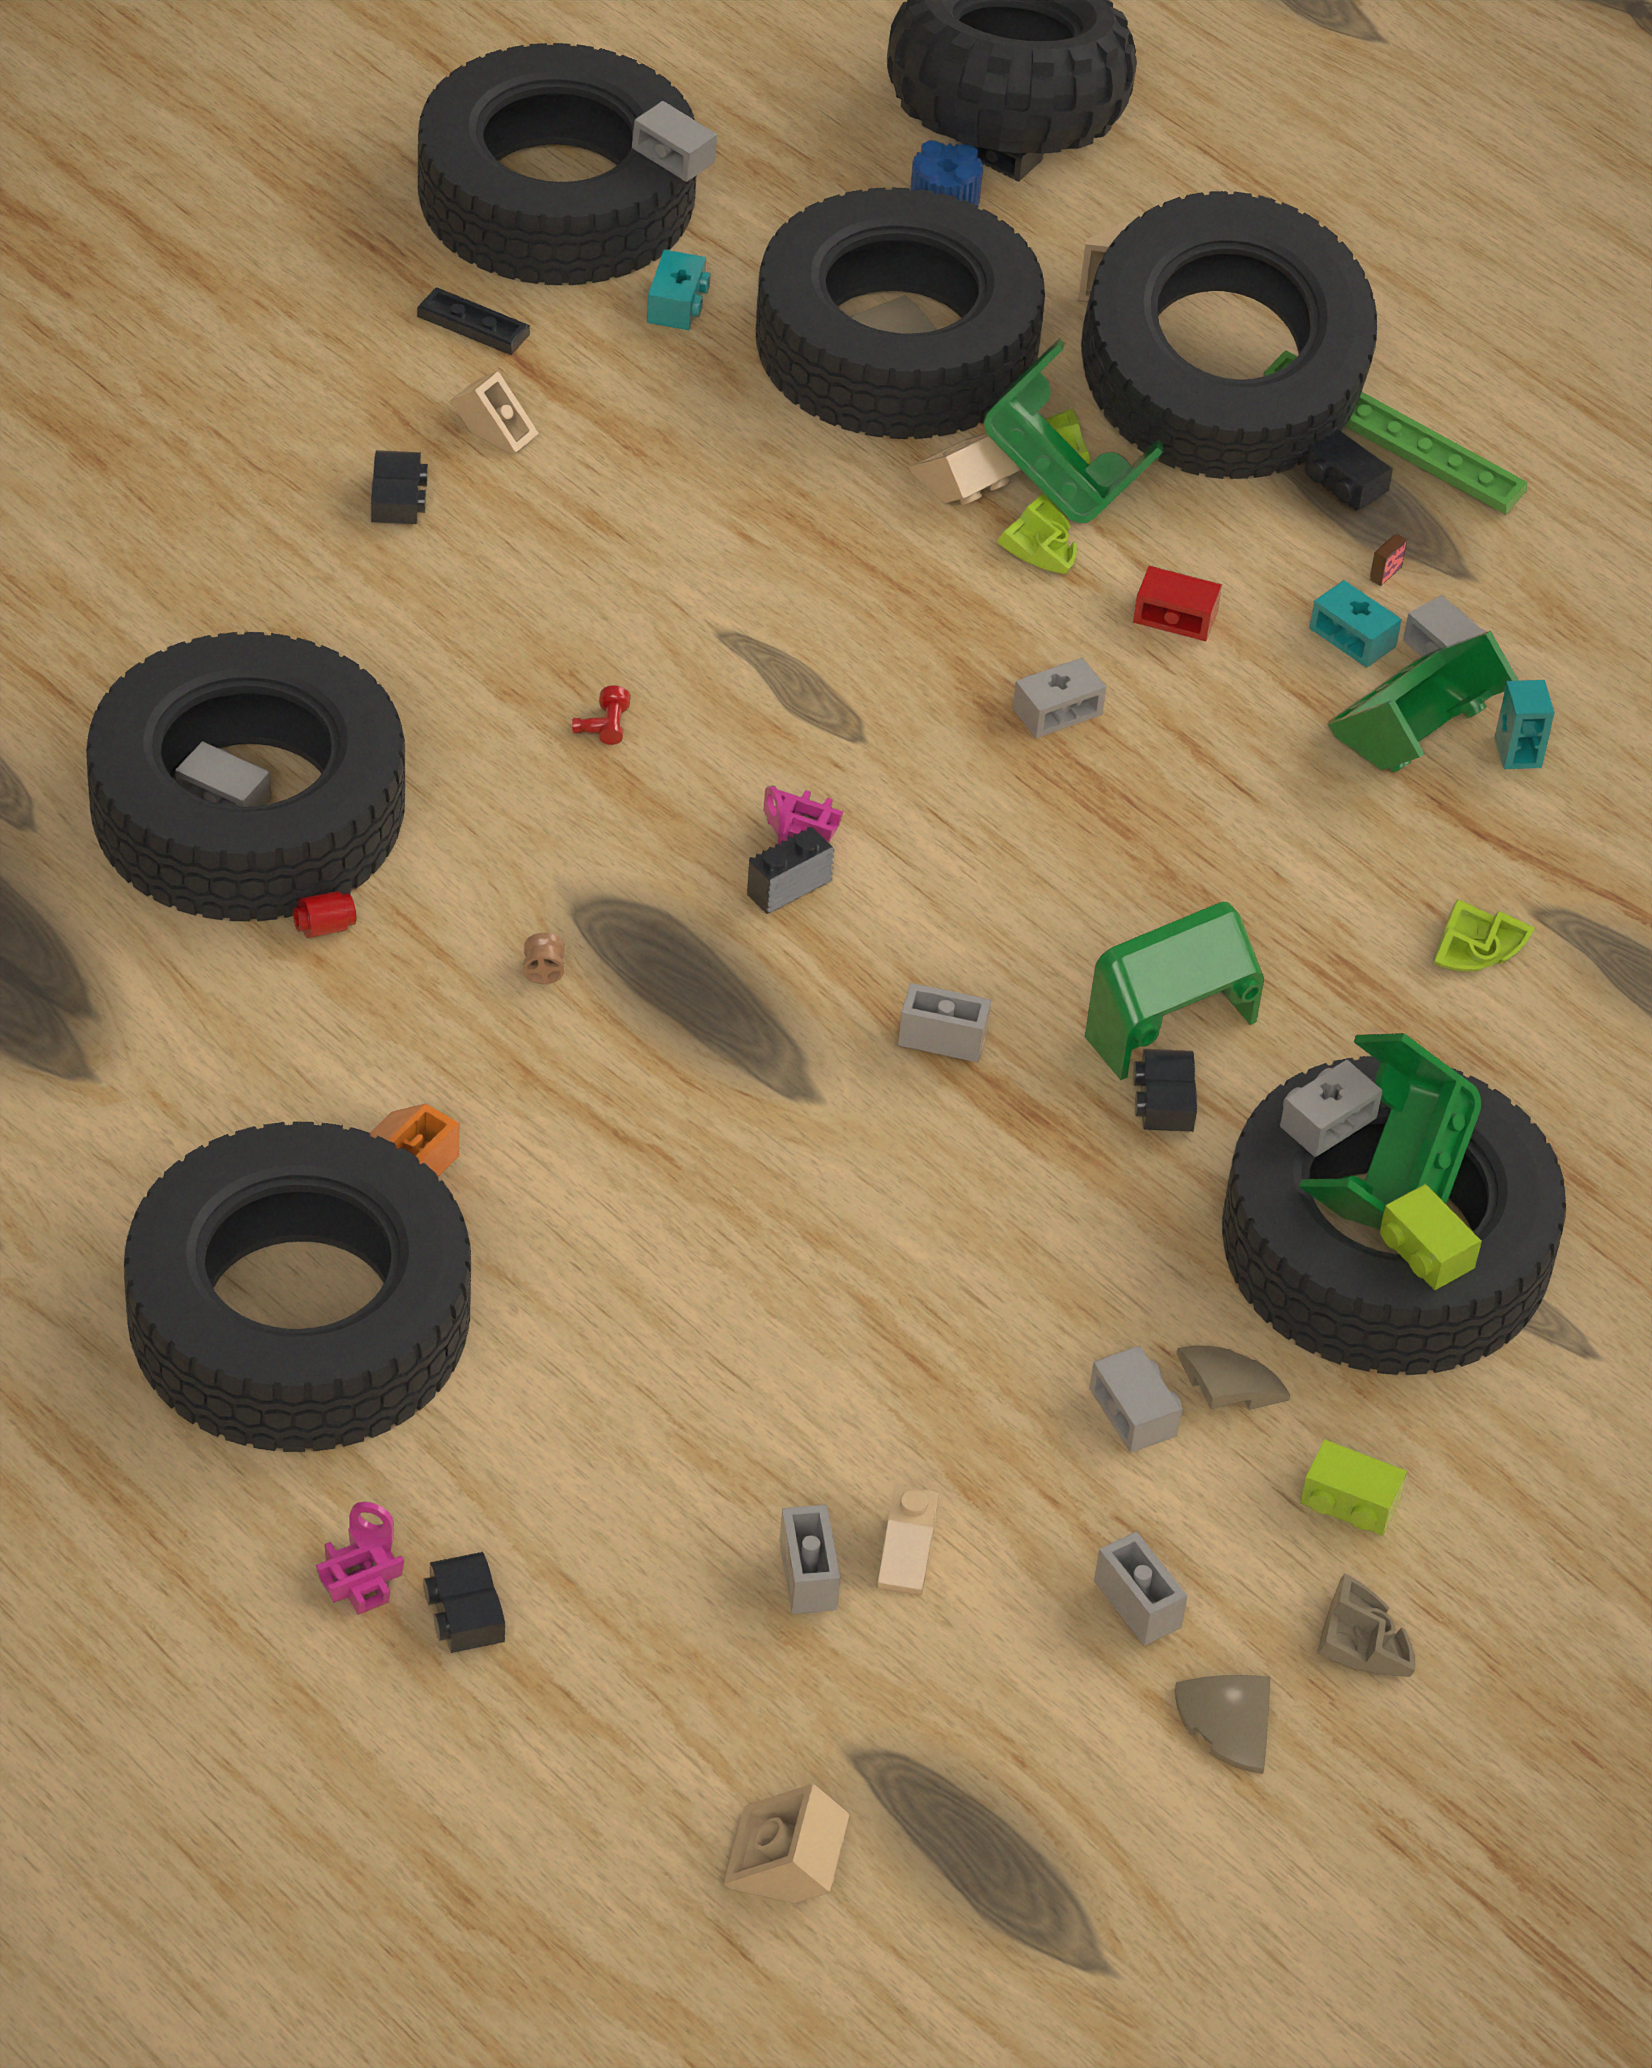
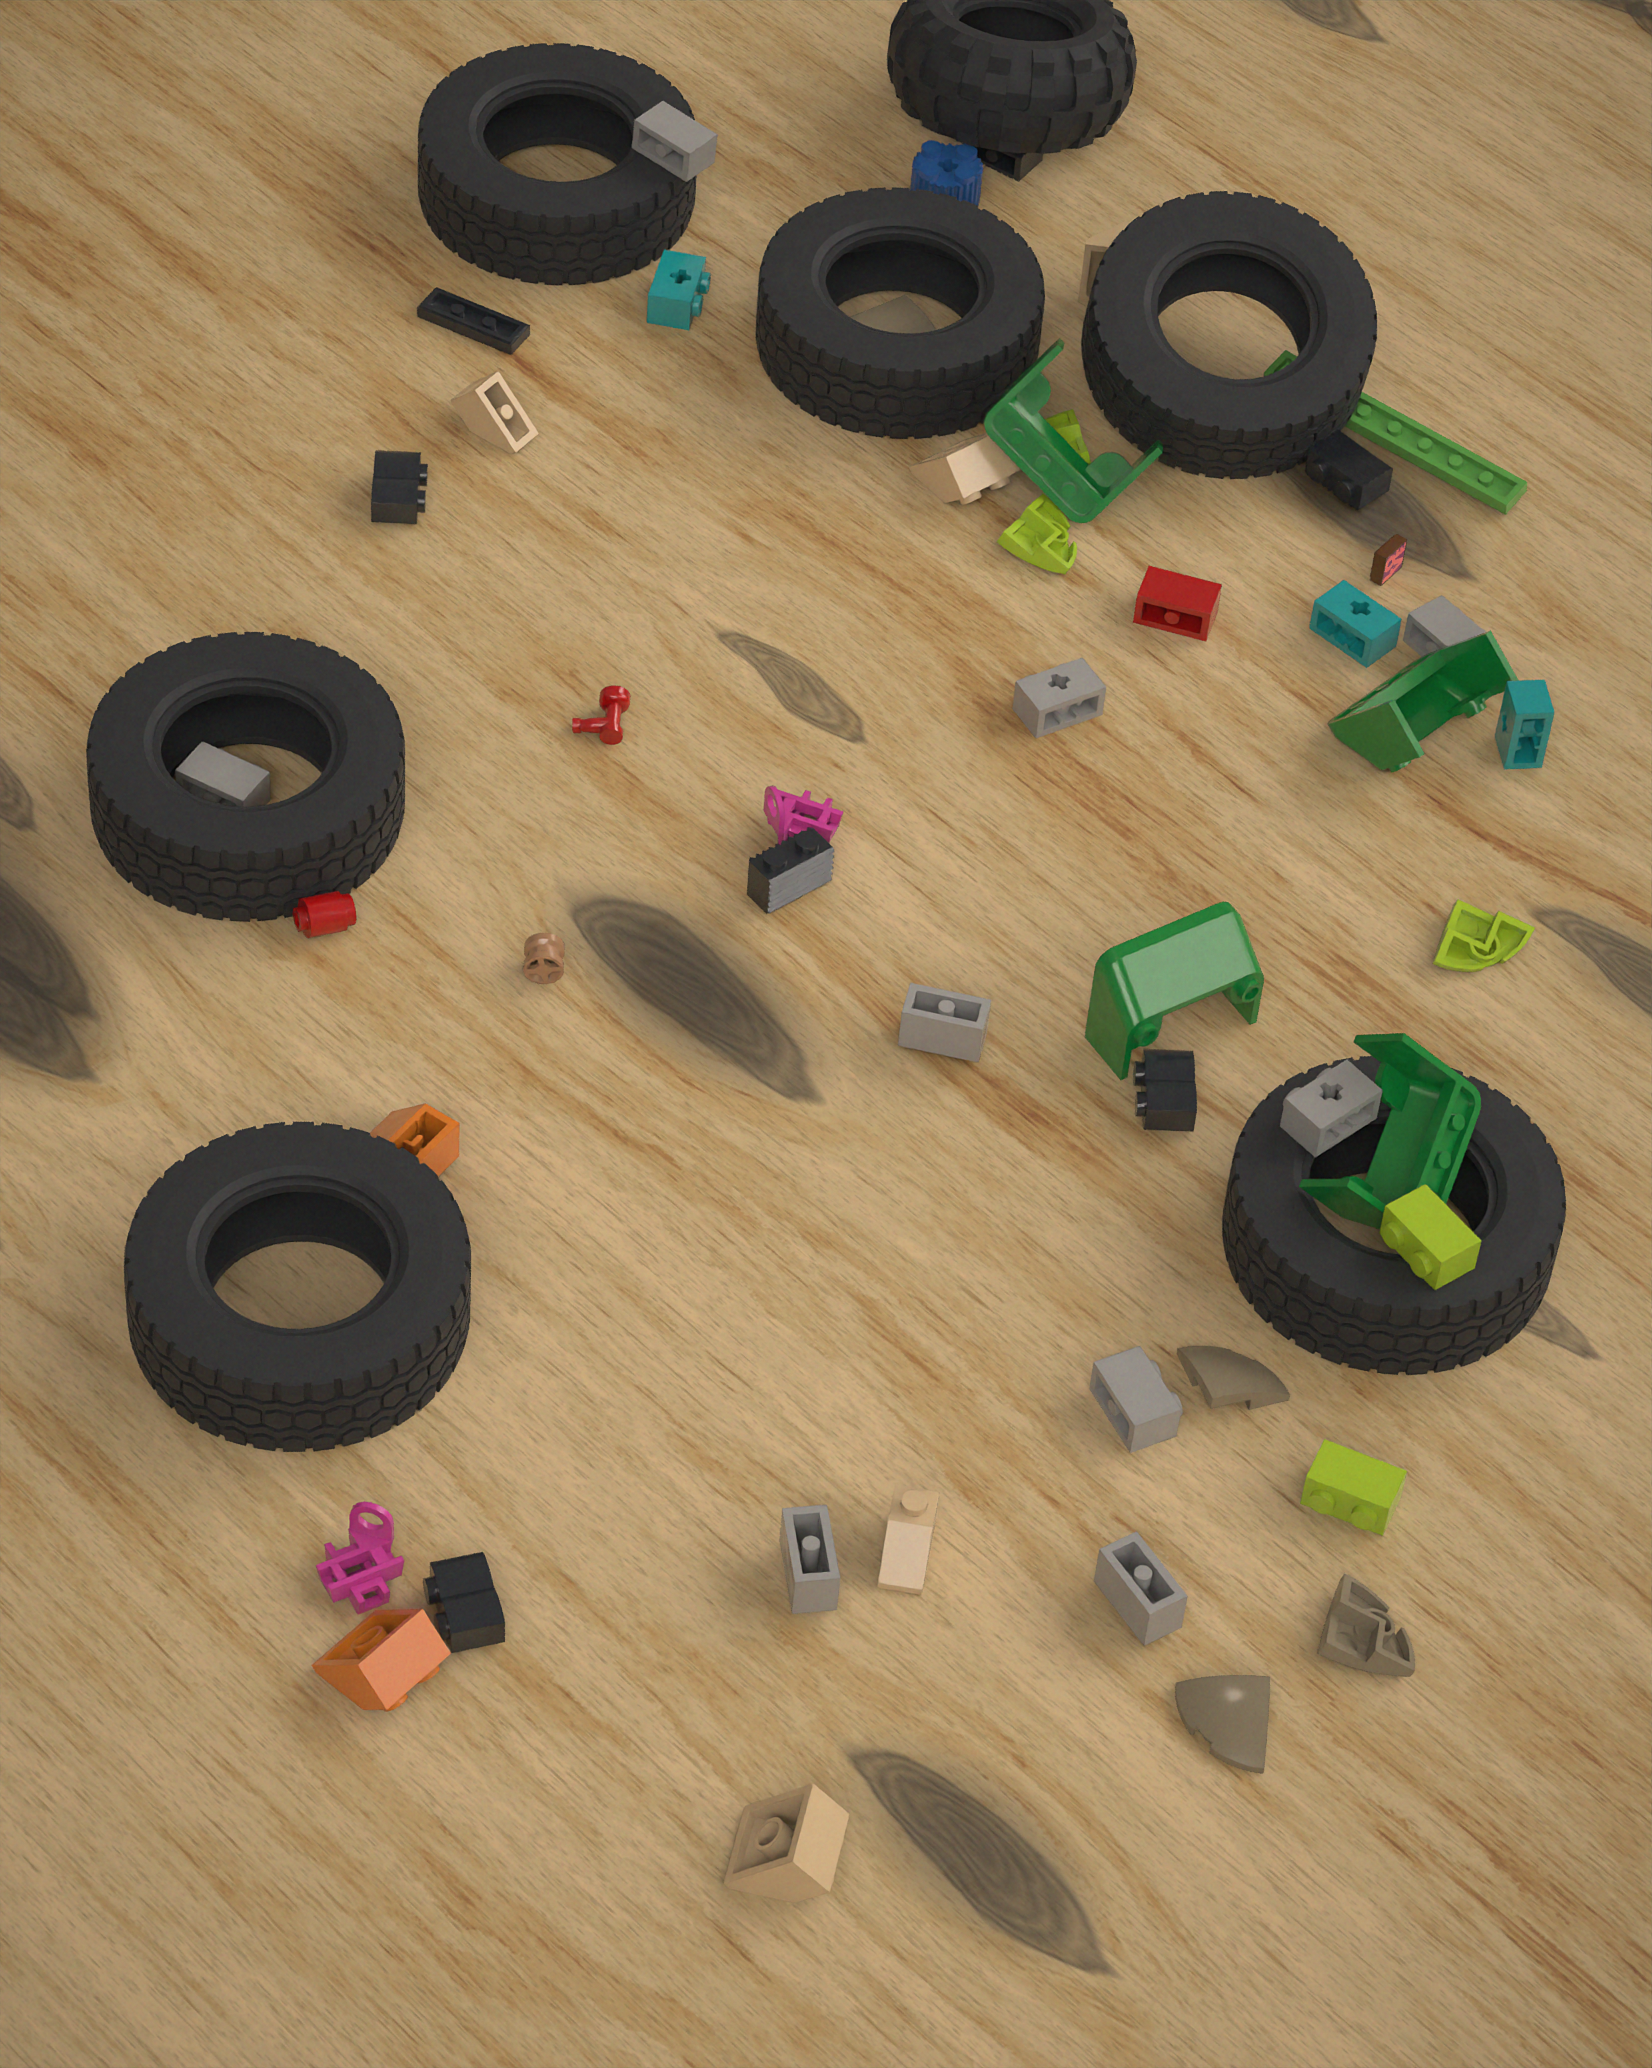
none -> orange slope [311,1609,451,1712]

